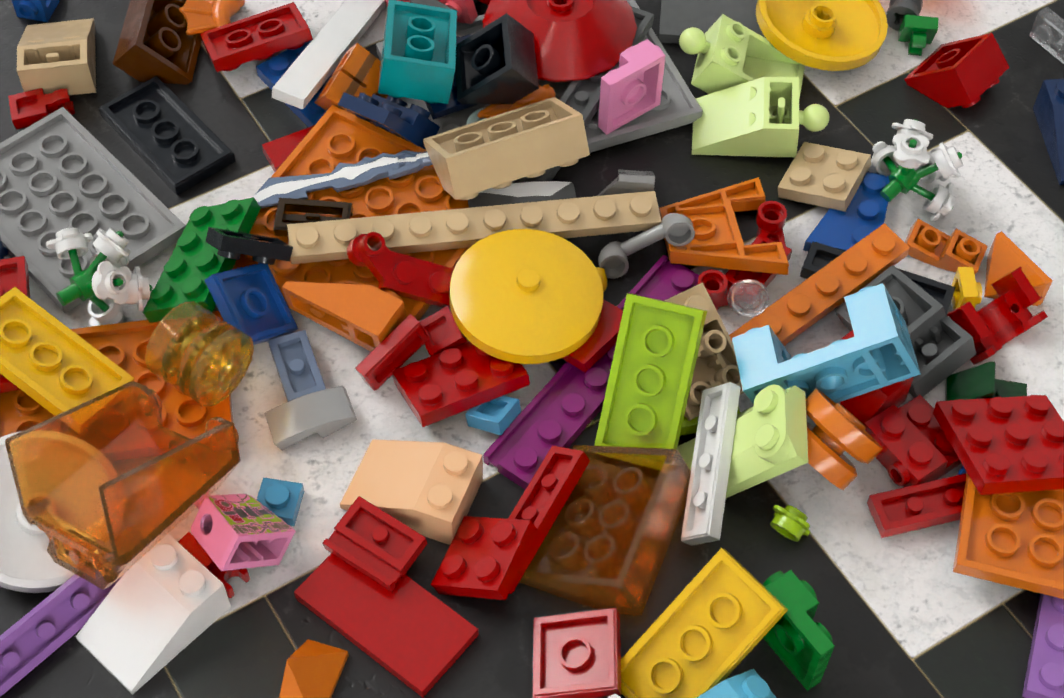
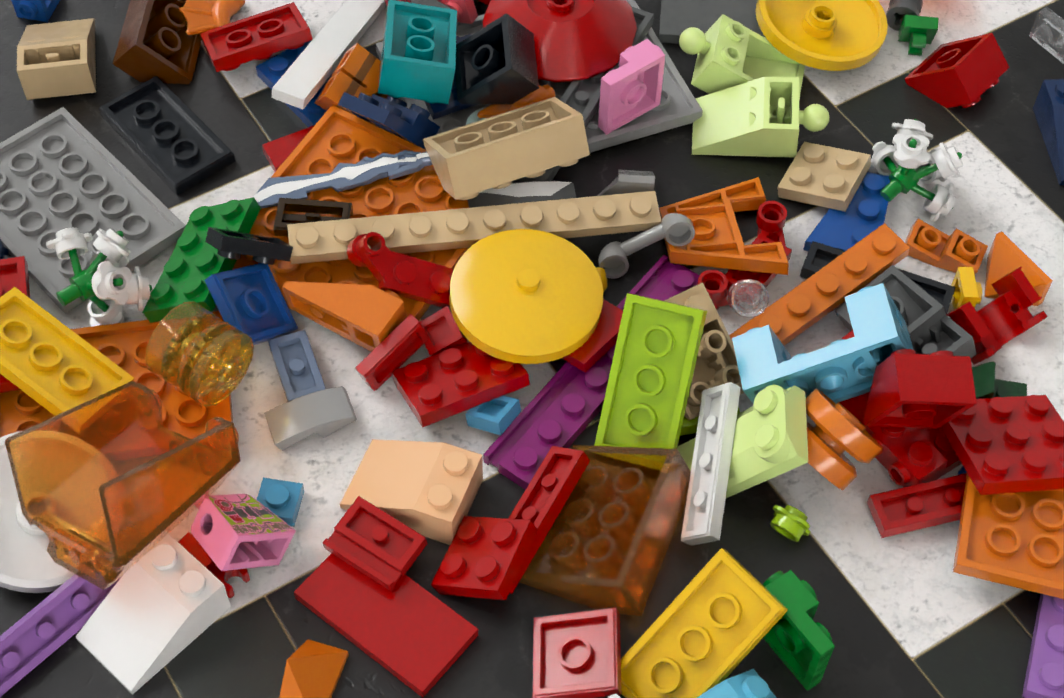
red plate [8,88,75,130] -> none
none -> red slope [863,349,977,429]

